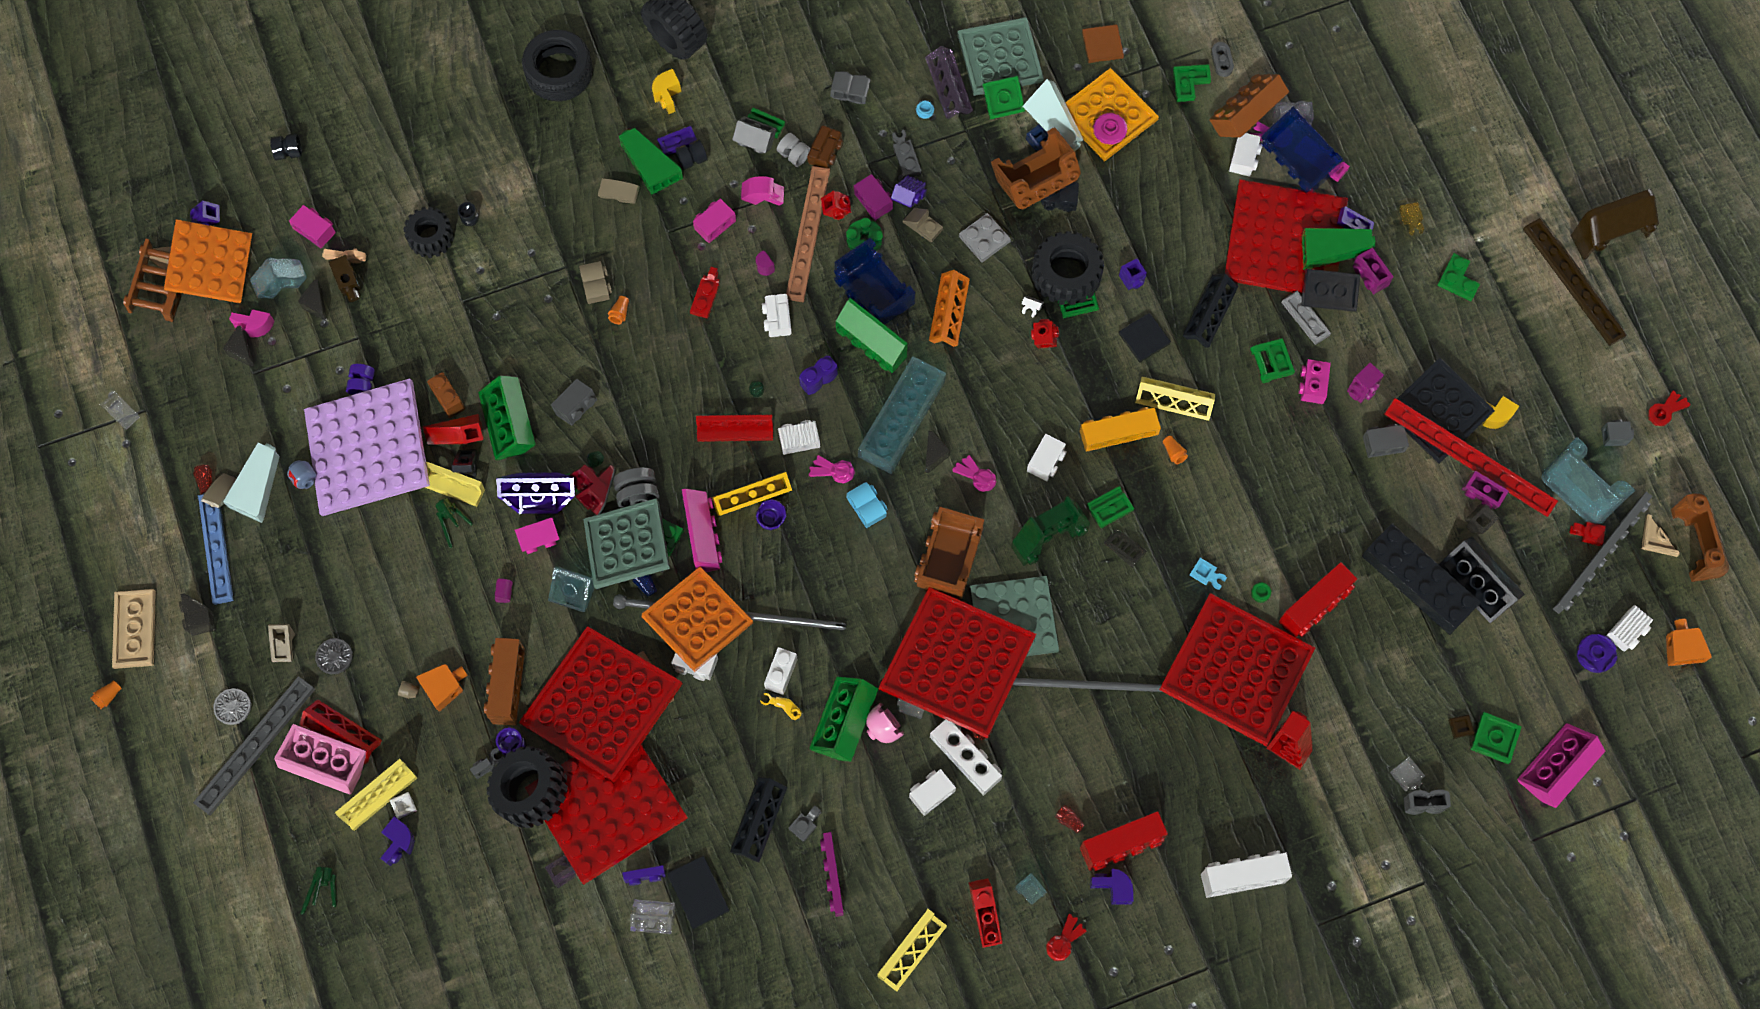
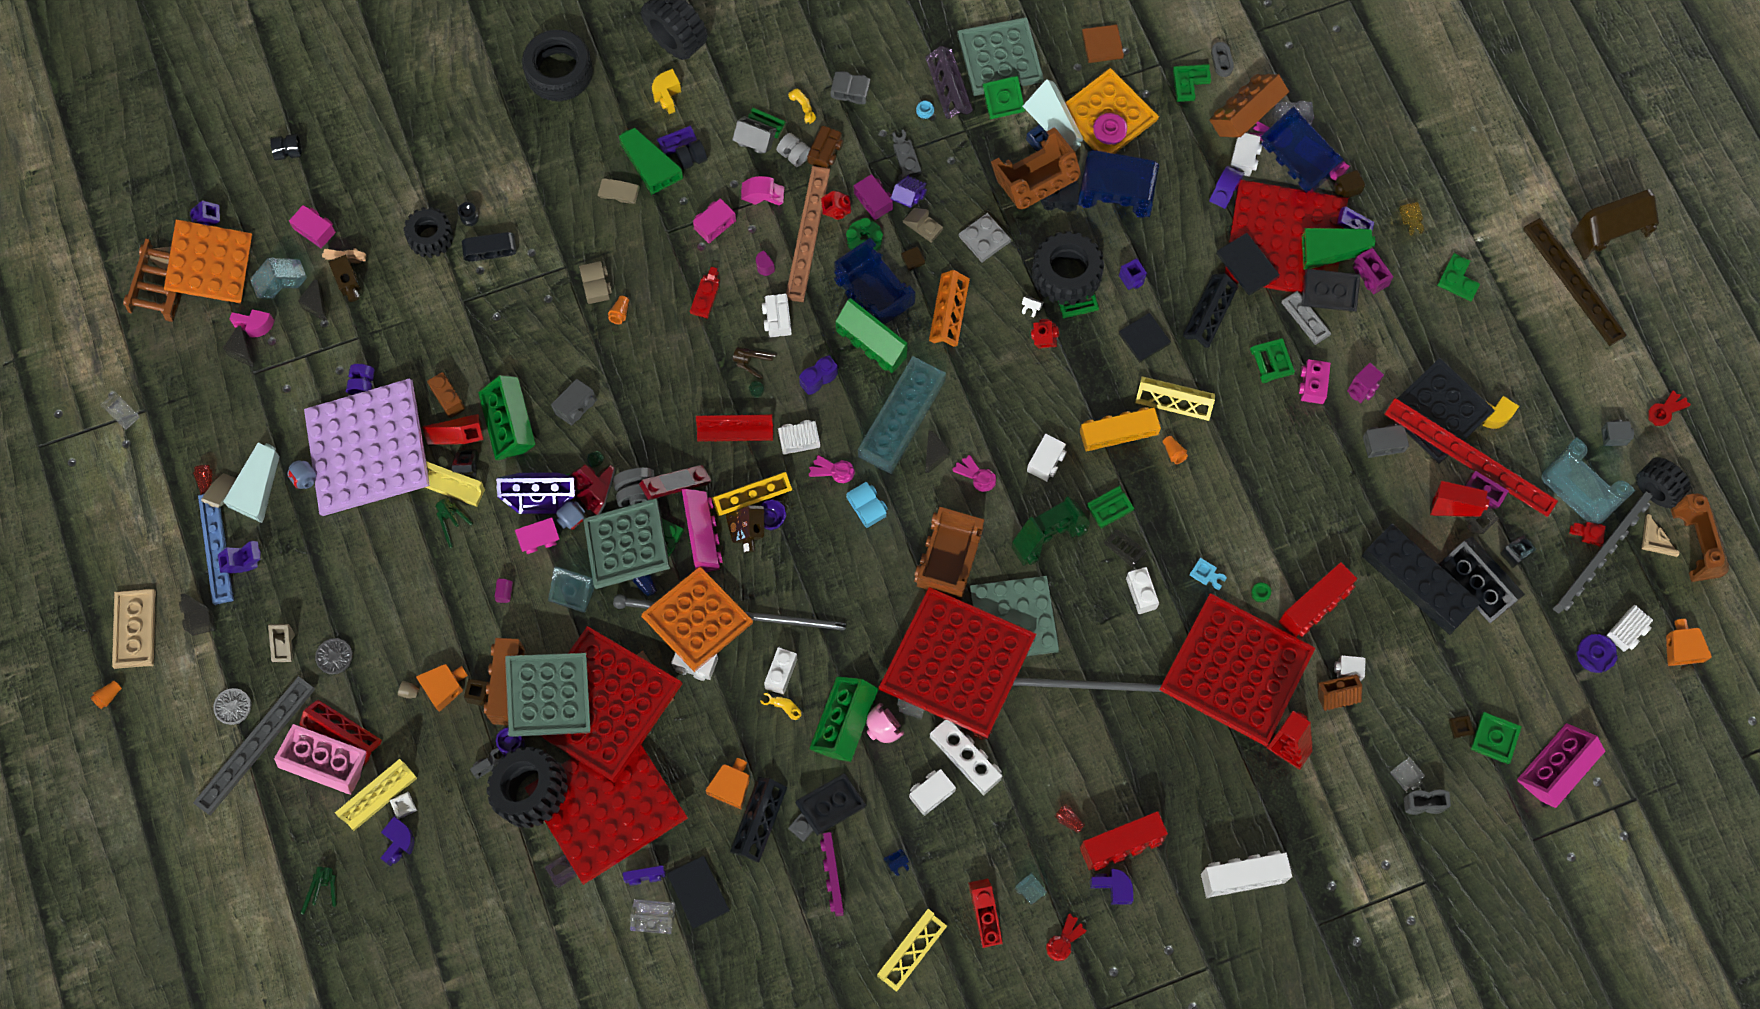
none -> dark purple brick [218,541,261,573]
none -> black beam [461,232,517,262]
none -> dark brown brick [464,679,489,706]
none -> sand green plate [505,653,590,737]
none -> sand blue head [556,501,585,530]
none -> plate [639,465,711,500]
none -> orange torso [706,758,750,810]
none -> dark brown torso [726,506,764,553]
none -> dark brown plant [733,347,777,379]
none -> yellow arm [788,89,816,124]
none -> black tile [795,773,867,836]
none -> clear blue tile [883,849,909,876]
none -> dark brown tile [901,246,925,271]
none -> clear blue windscreen [1078,151,1159,218]
none -> white brick [1126,567,1159,614]
none -> dark purple brick [1209,165,1245,209]
none -> black tile [1216,233,1280,296]
none -> dark orange brick [1318,674,1362,711]
none -> dark brown brick [1334,170,1365,198]
none -> white brick [1334,656,1365,682]
none -> red slope [1430,481,1490,517]
none -> black slope [1501,535,1537,568]
none -> black tyre [1636,457,1691,508]

